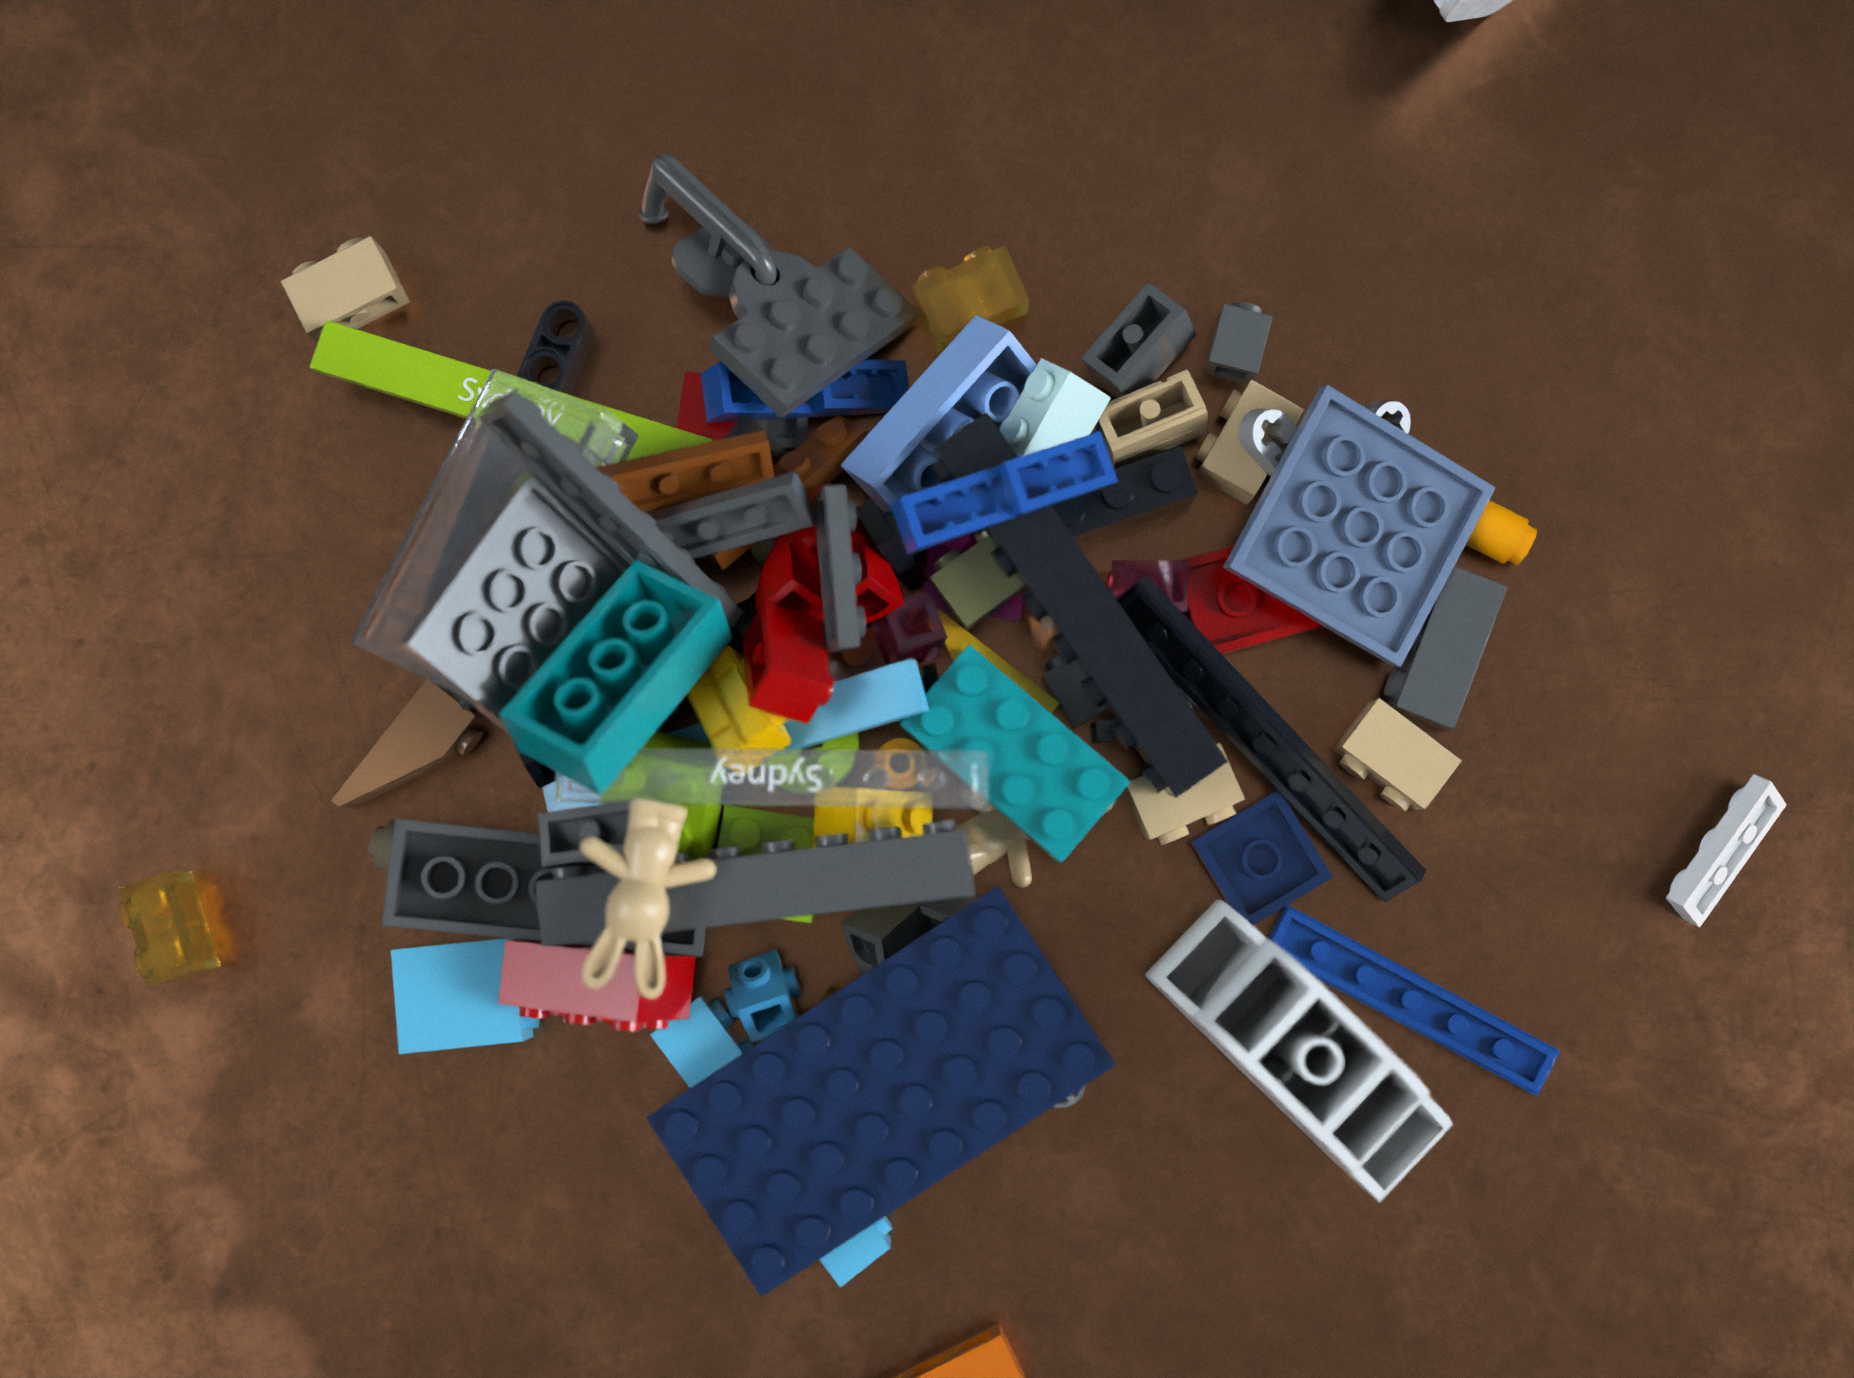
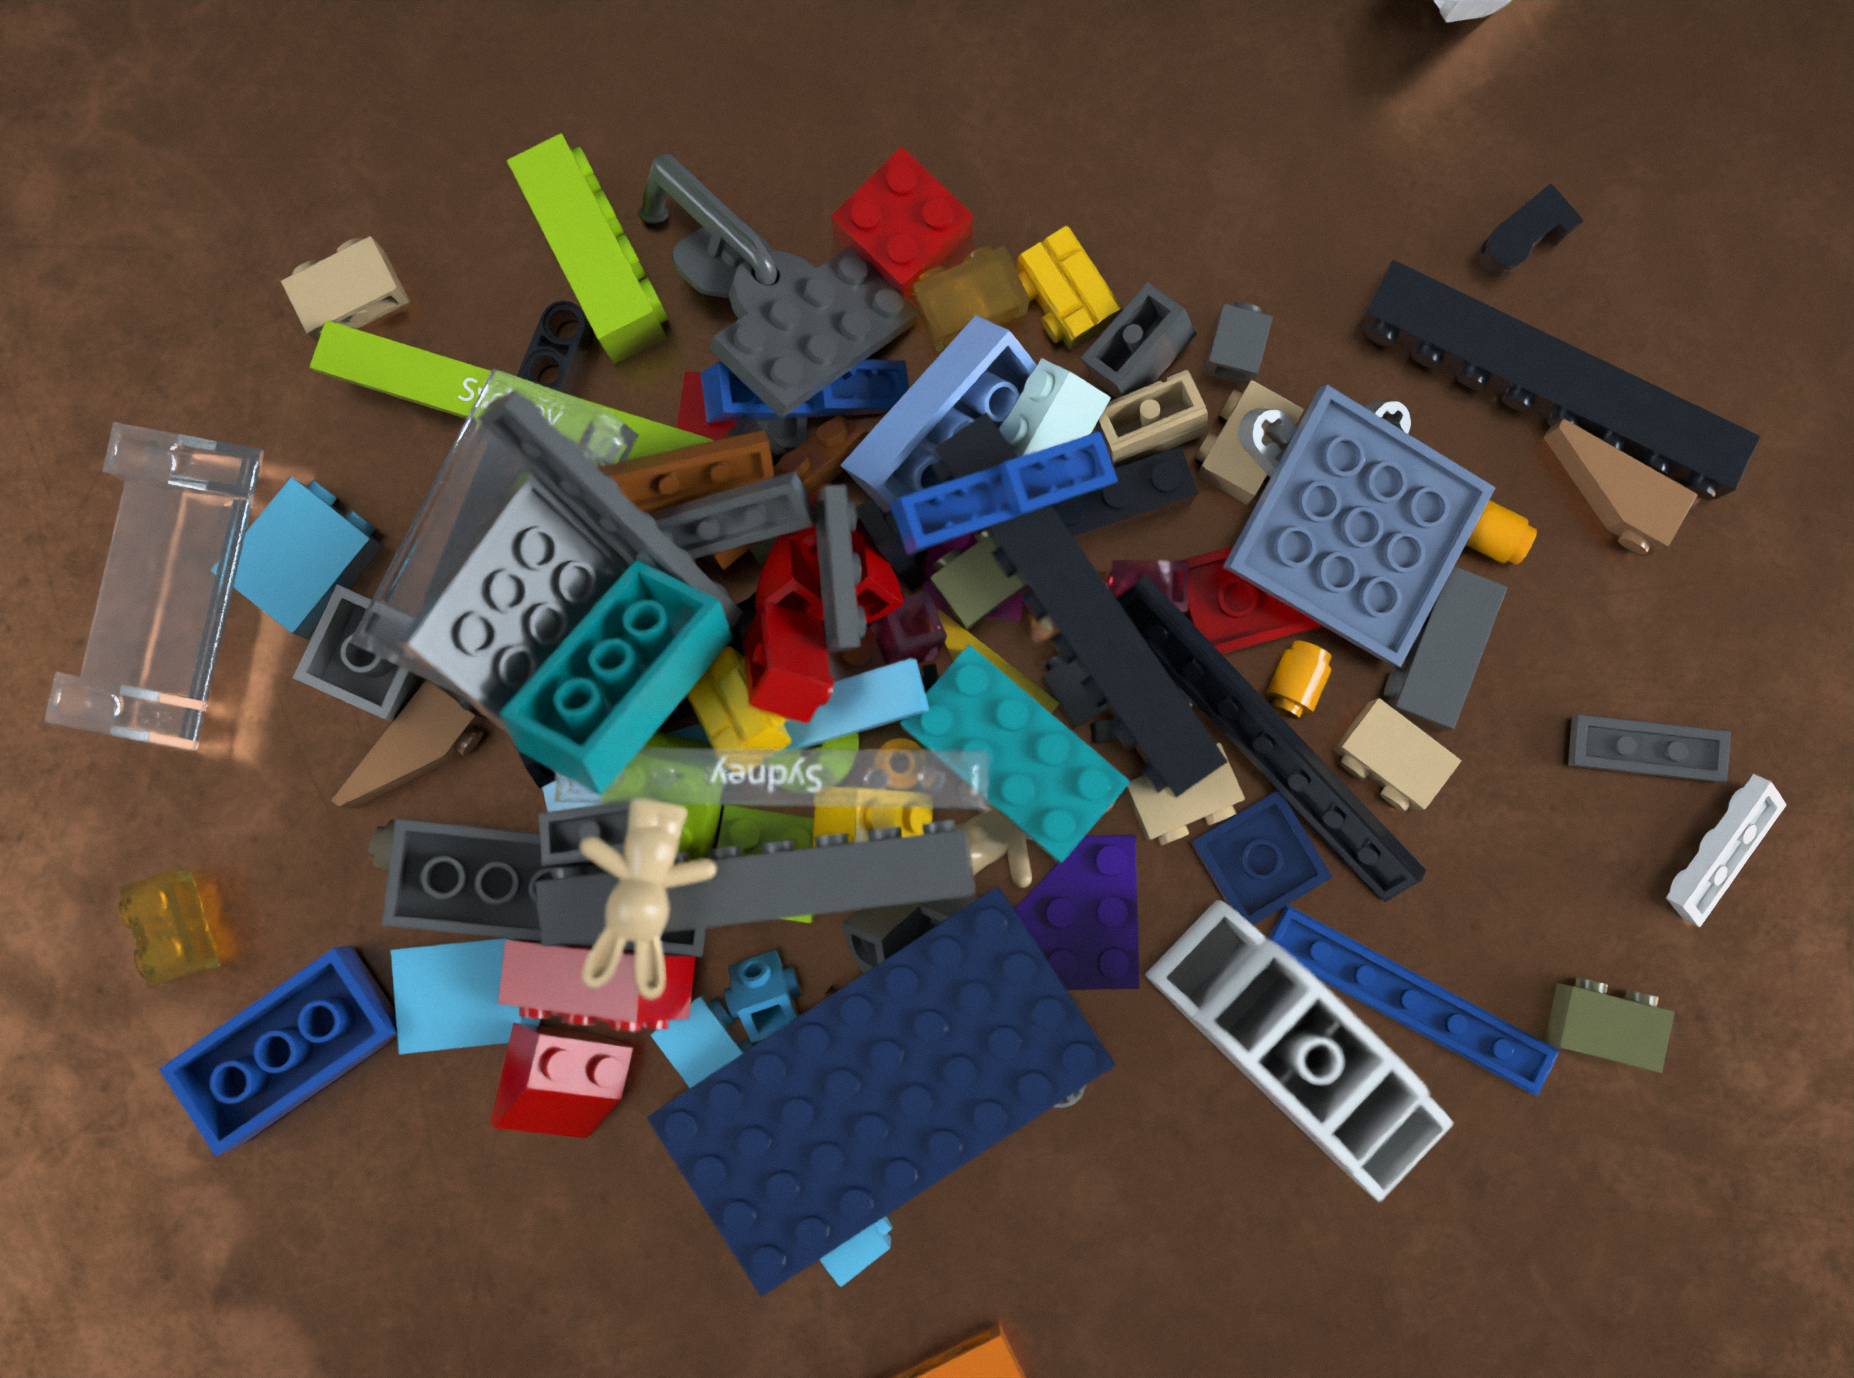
none -> clear slope [44,422,264,752]
none -> blue brick [159,945,398,1157]
none -> medium azure brick [214,476,383,639]
none -> light grey brick [293,584,428,722]
none -> red slope [489,1022,633,1138]
none -> lime brick [507,133,668,365]
none -> red brick [831,146,973,300]
none -> yellow brick [1014,226,1123,350]
none -> dark purple plate [1014,835,1140,990]
none -> light orange brick [1265,640,1332,720]
none -> black brick [1357,260,1761,500]
none -> black leg [1479,183,1584,276]
none -> medium nougat slope [1544,419,1698,555]
none -> olive brick [1544,977,1675,1073]
none -> dark grey plate [1568,714,1731,783]

